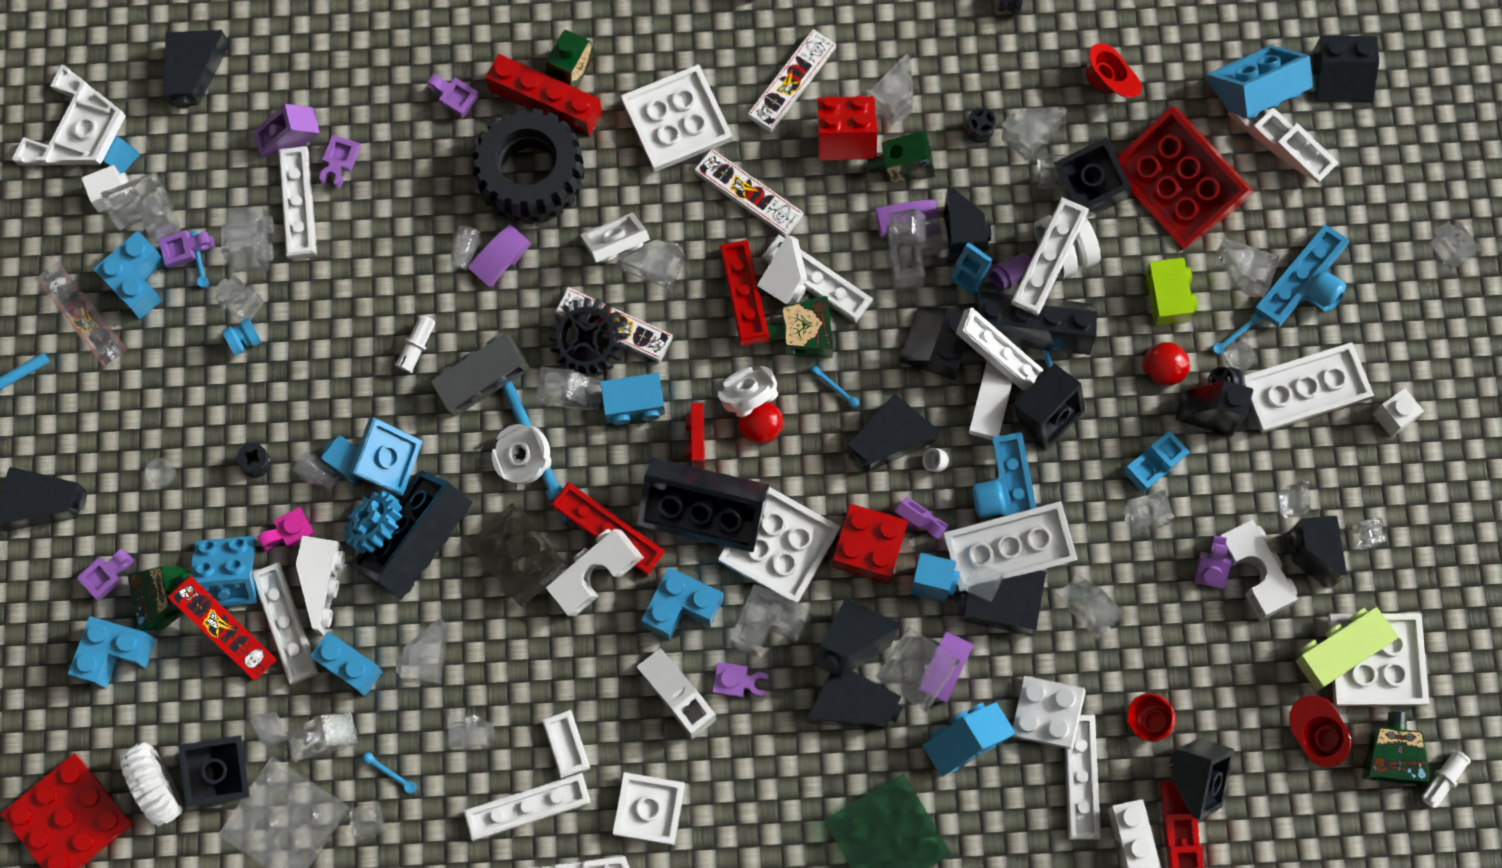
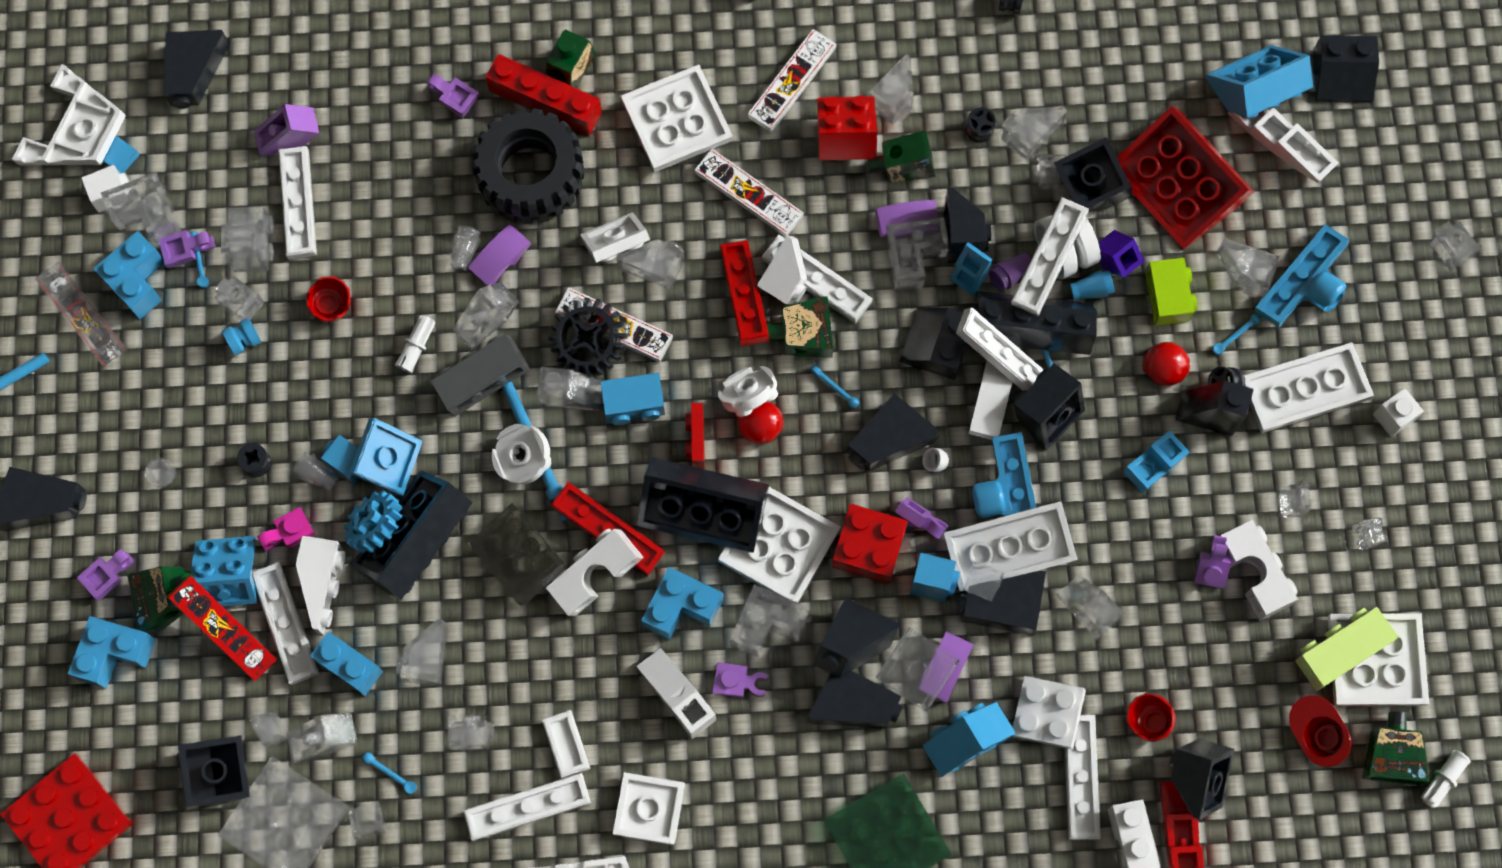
white gear [120,742,183,826] -> none
medium lavender plate [319,135,361,189] -> none
clear slope [890,208,926,243] -> none
red piece [1085,43,1142,98] -> none
clear brick [1124,490,1174,534] -> none
clear plate [1225,342,1255,371] -> none
black slope [1285,515,1347,588] -> none
none -> red hair [306,276,351,323]
none -> clear slope [453,282,519,349]
none -> dark azure cone [1070,269,1115,301]
none -> dark purple brick [1098,230,1145,278]

